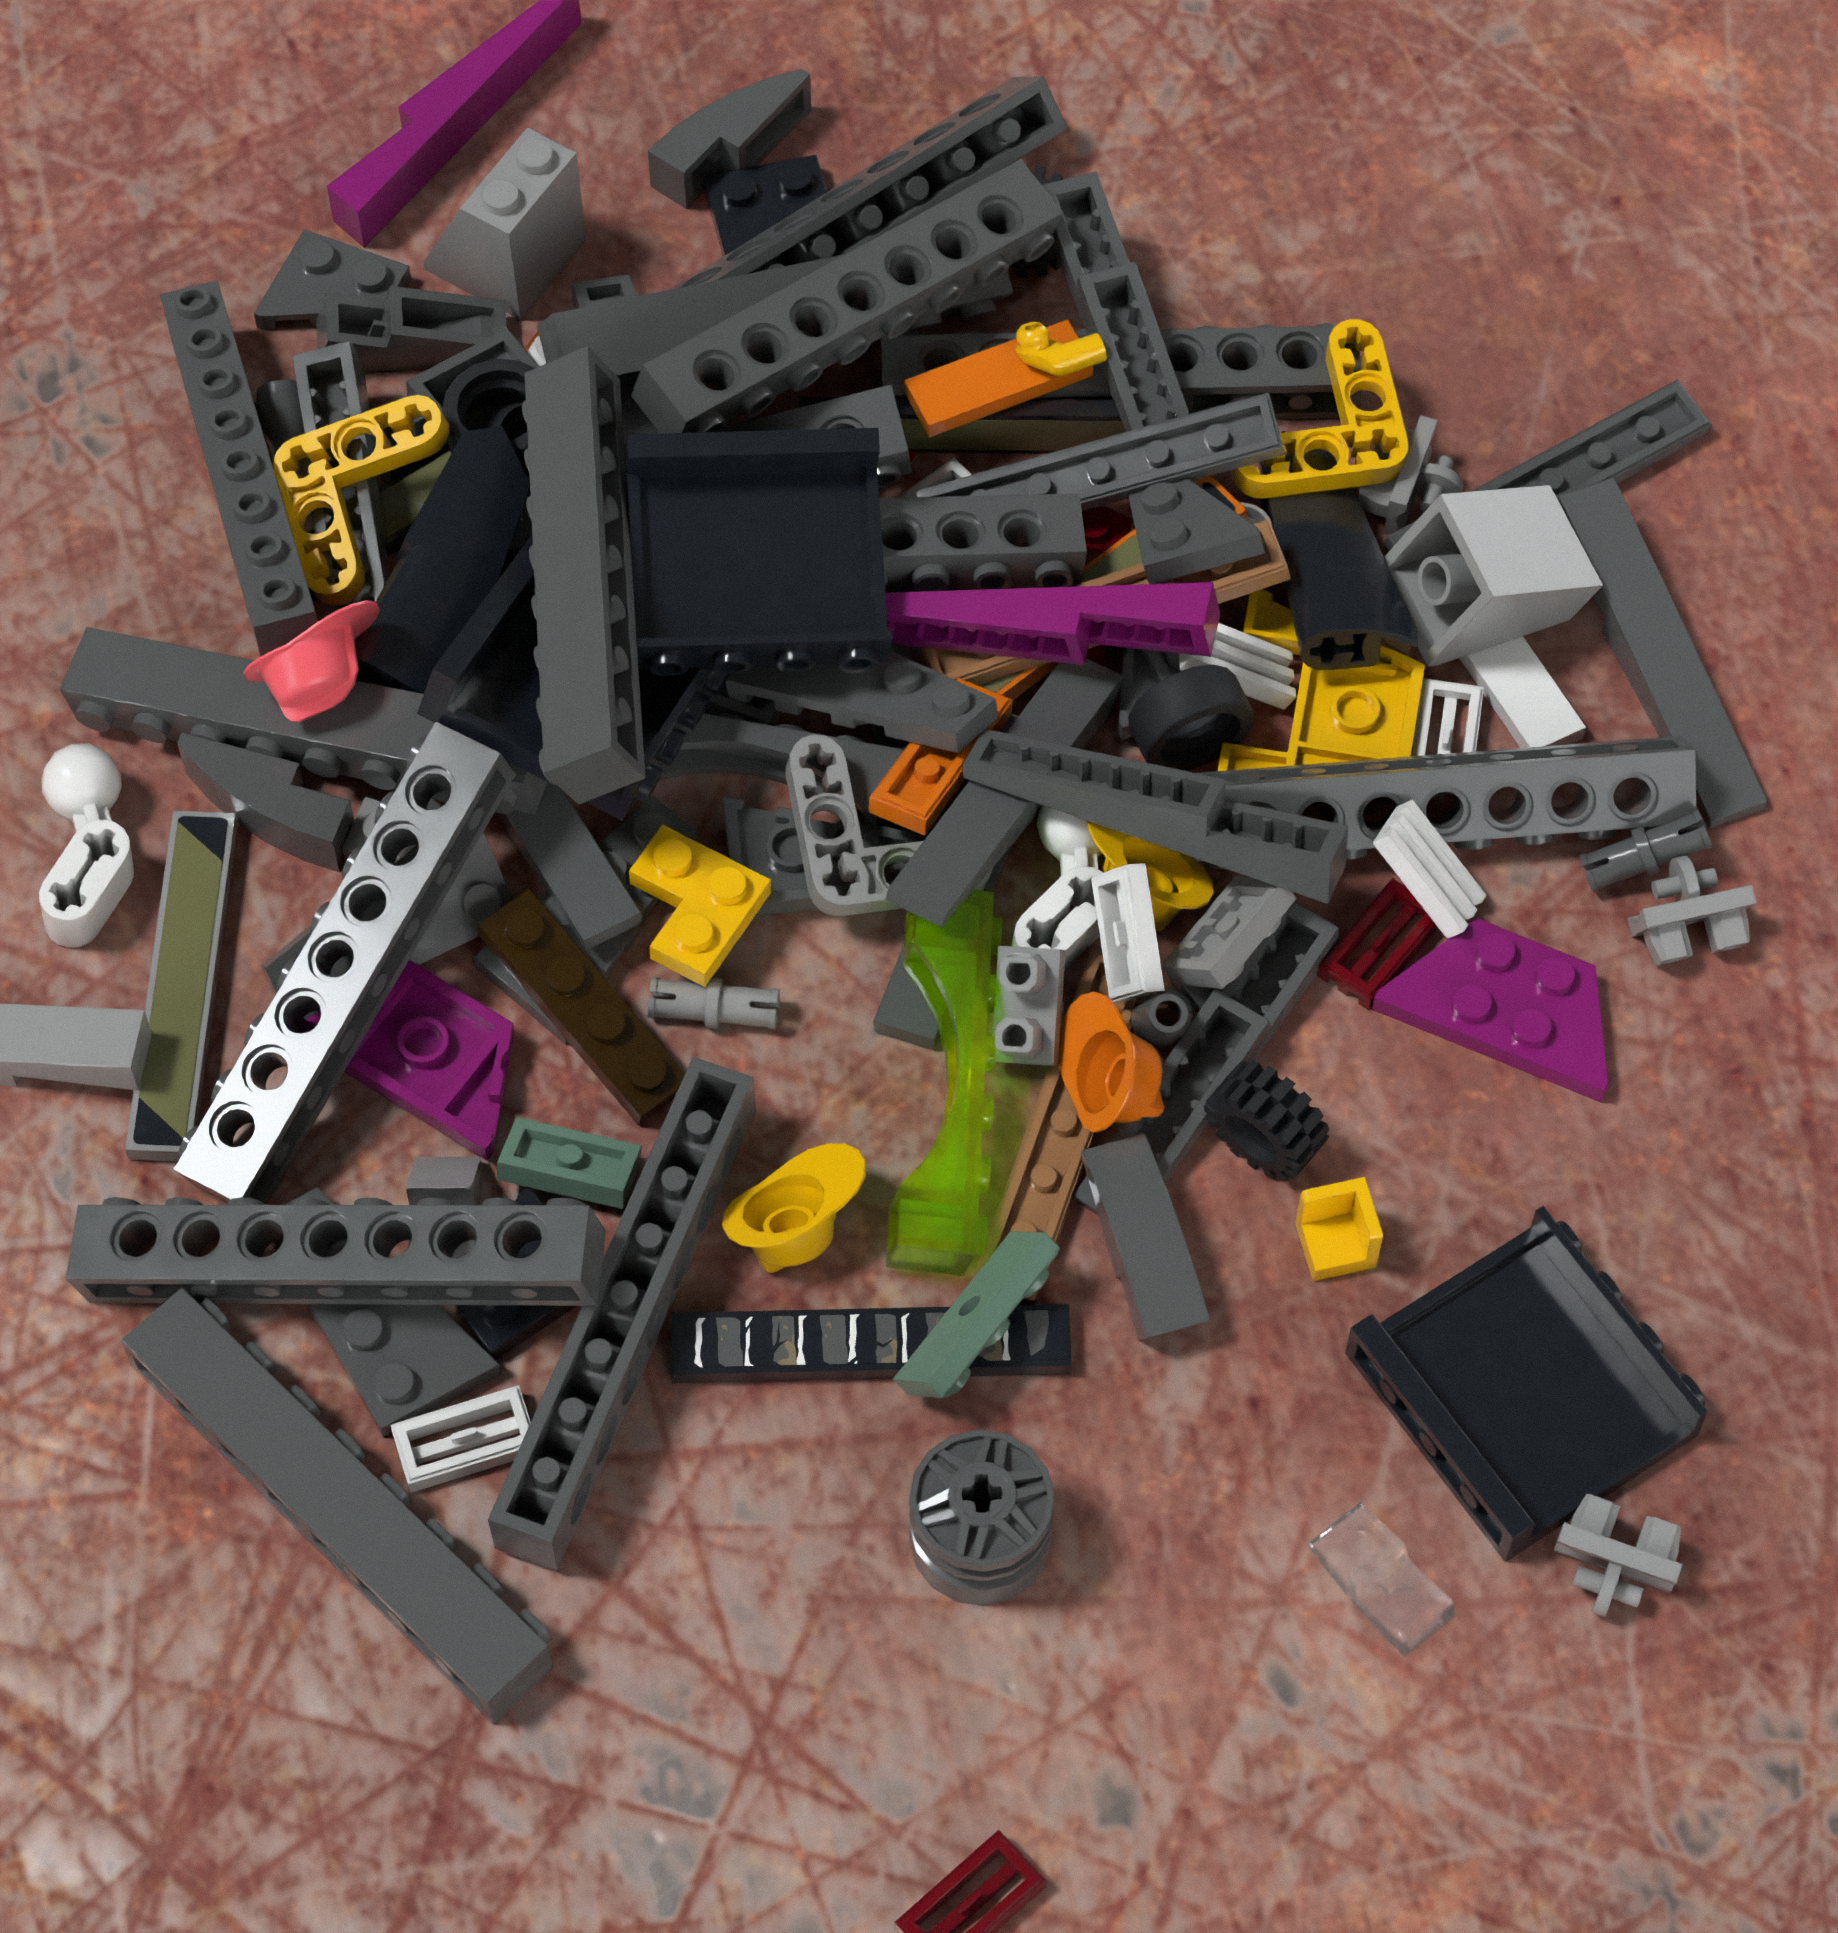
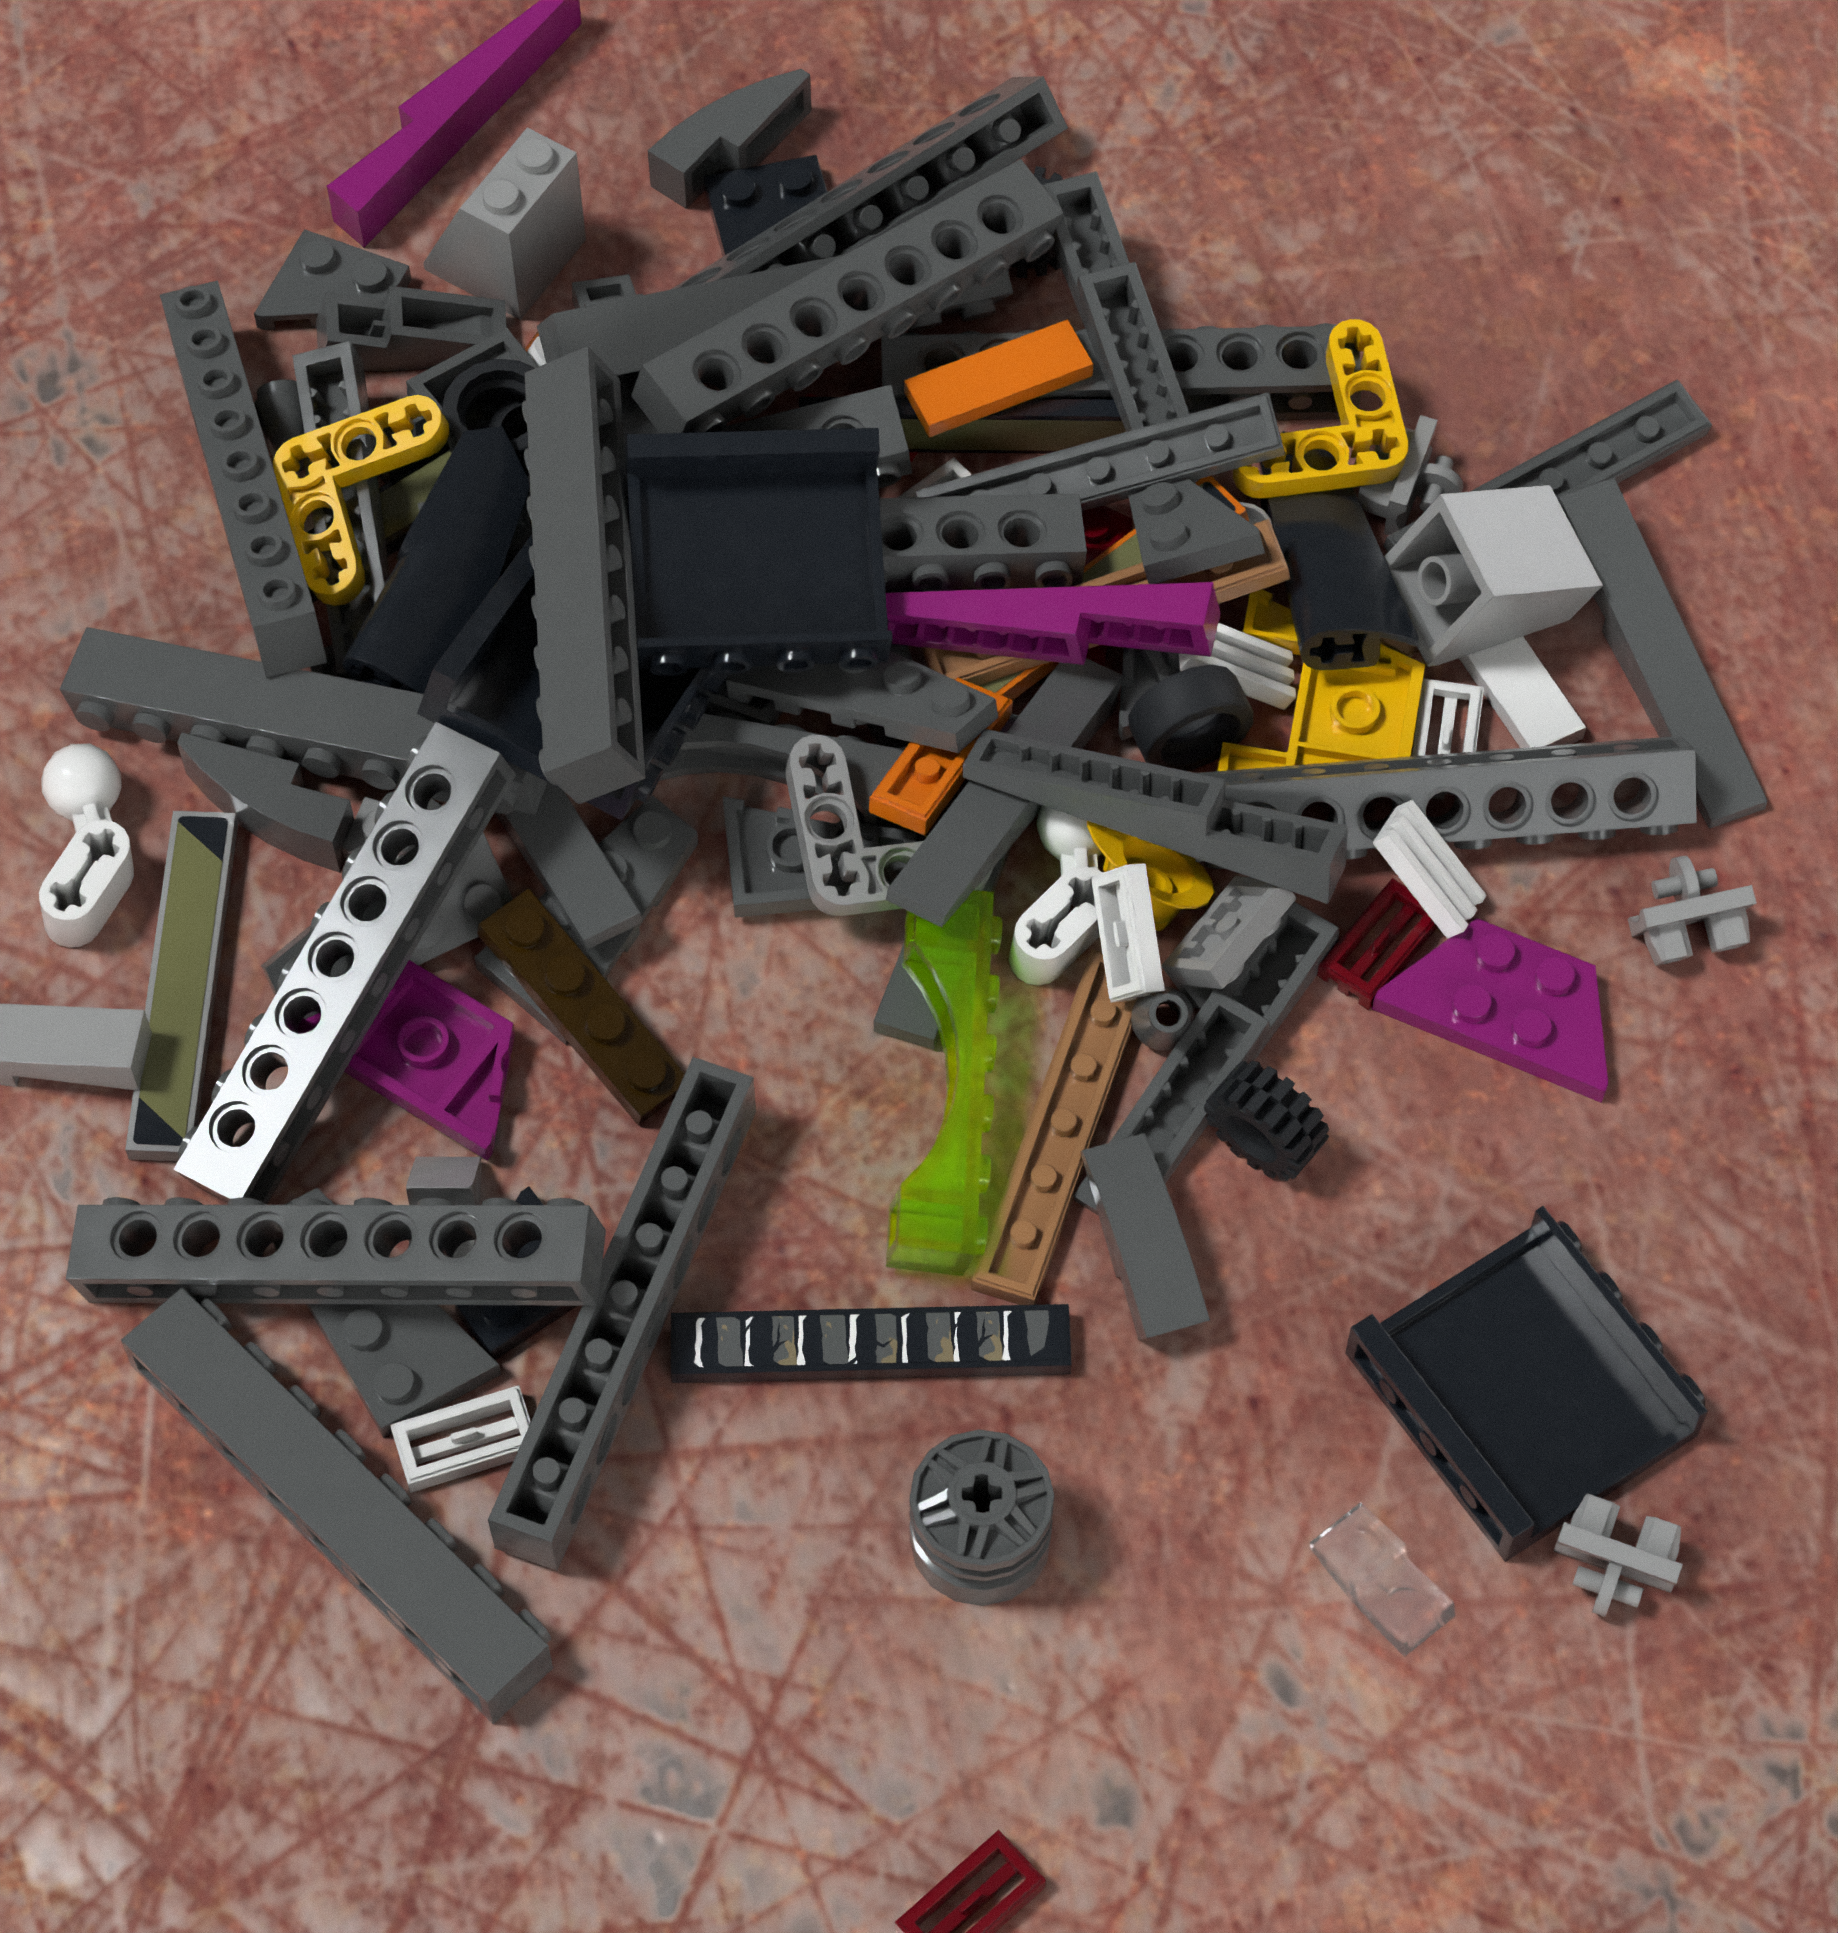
coral piece [243,600,380,722] -> none
sand green plate [497,1117,642,1209] -> none
yellow plate [629,824,771,987] -> none
light grey pin [648,977,780,1030] -> none
yellow piece [722,1143,866,1273] -> none
sand green tile [893,1231,1060,1398] -> none
light grey hips [991,946,1066,1066] -> none
yellow arm [1015,322,1107,376] -> none
orange piece [1058,992,1165,1133] -> none
yellow panel [1295,1177,1383,1282] -> none
dark grey pin [1579,809,1713,893] -> none

